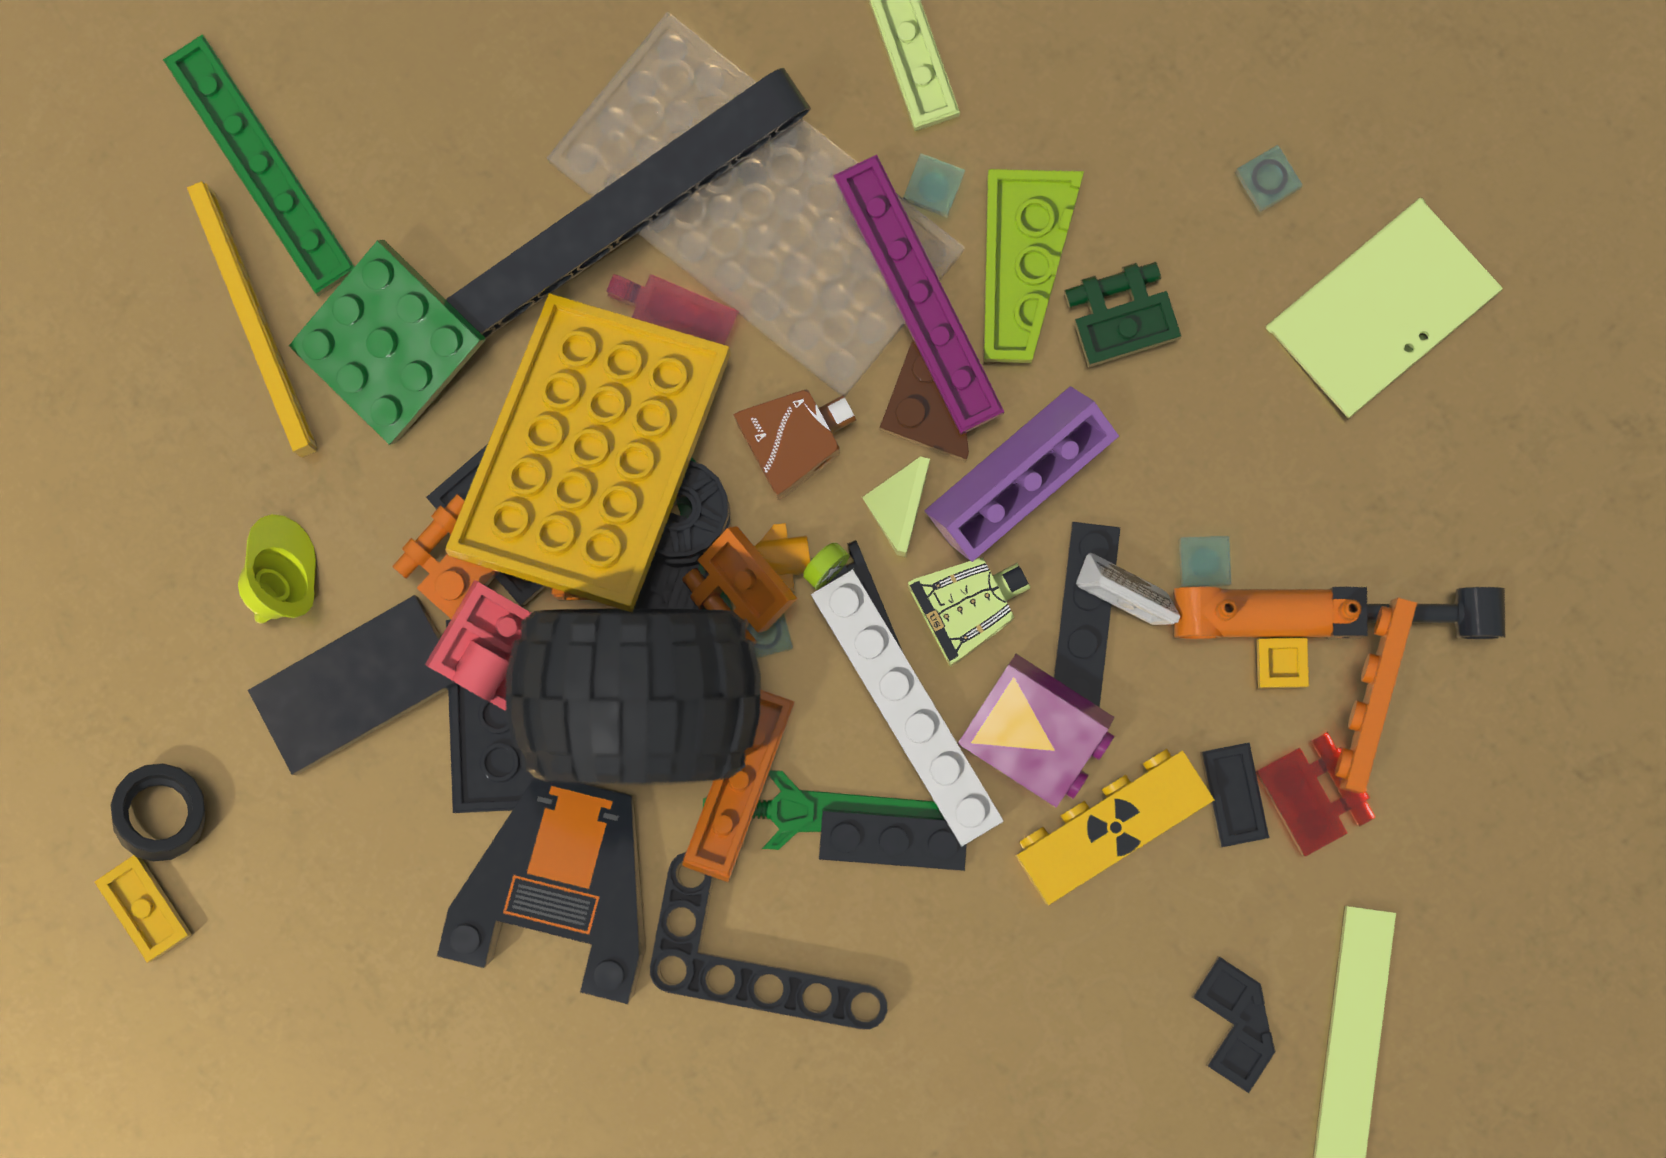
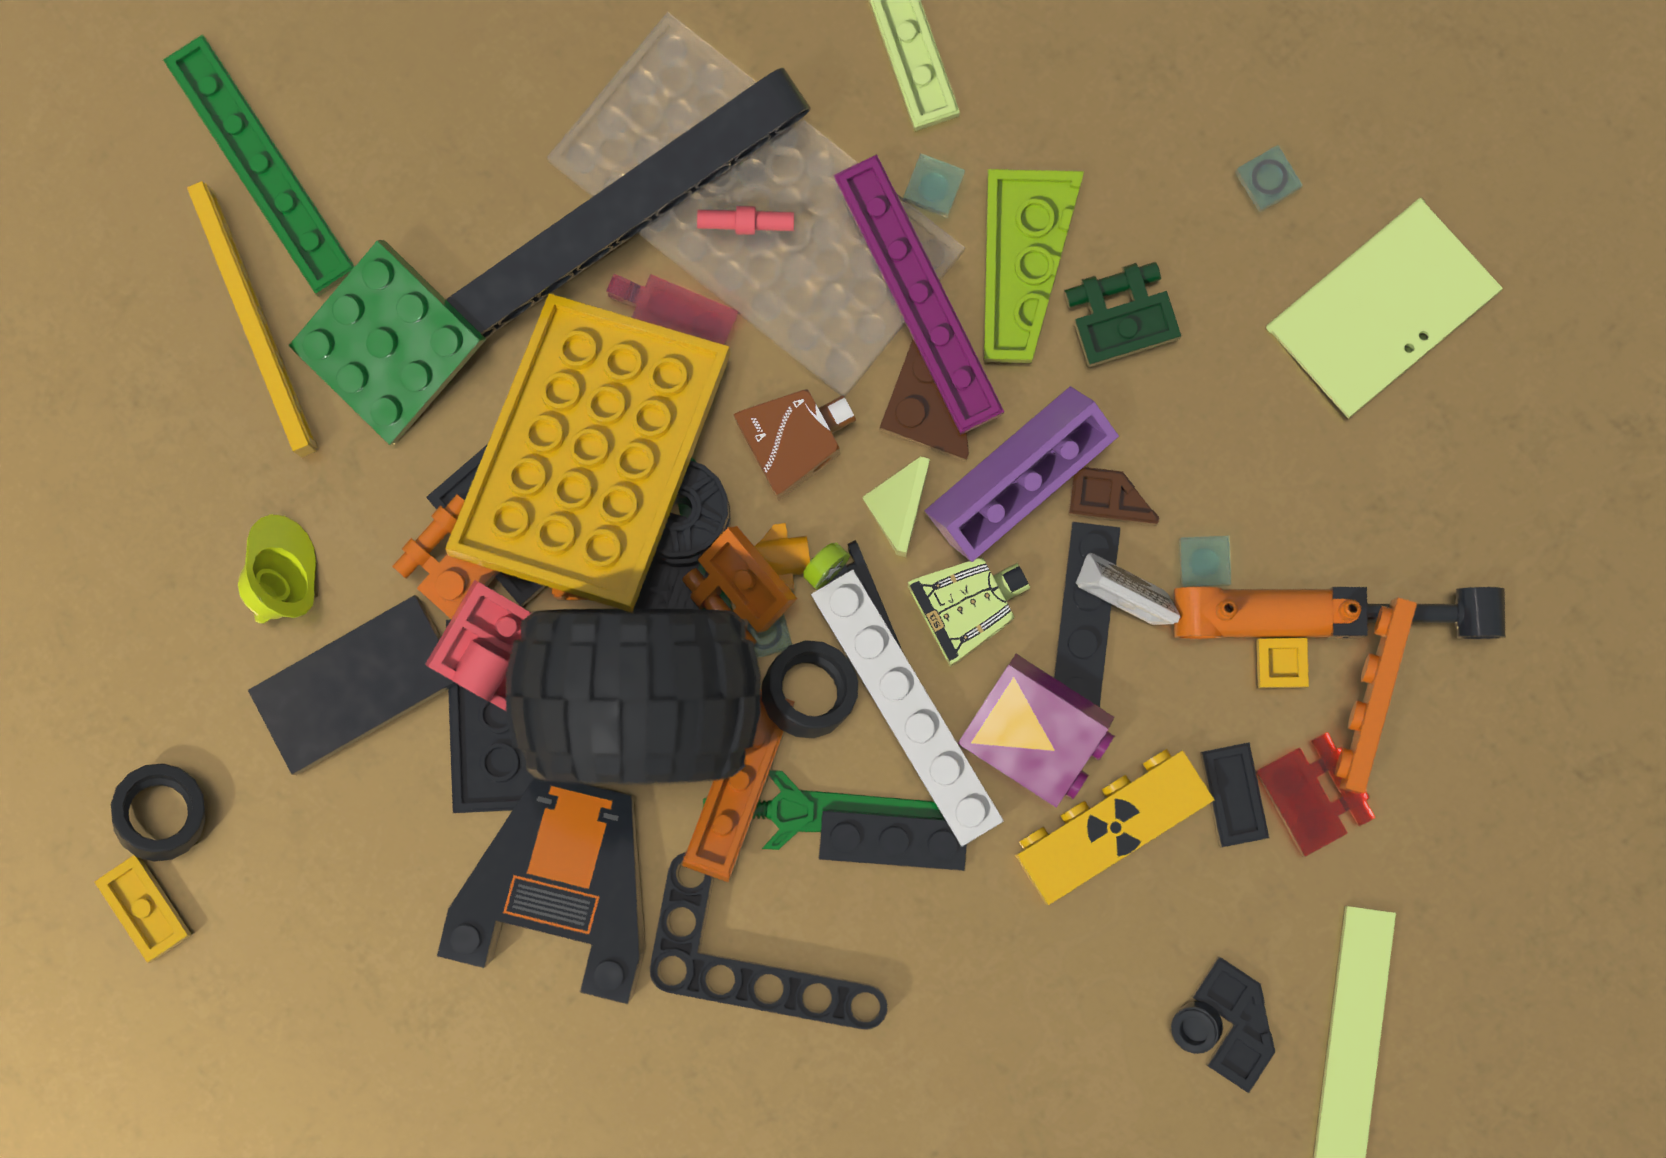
none -> coral bar [697,206,794,235]
none -> black tyre [762,640,858,738]
none -> reddish brown tile [1069,467,1159,526]
none -> black tile [1171,1001,1223,1054]

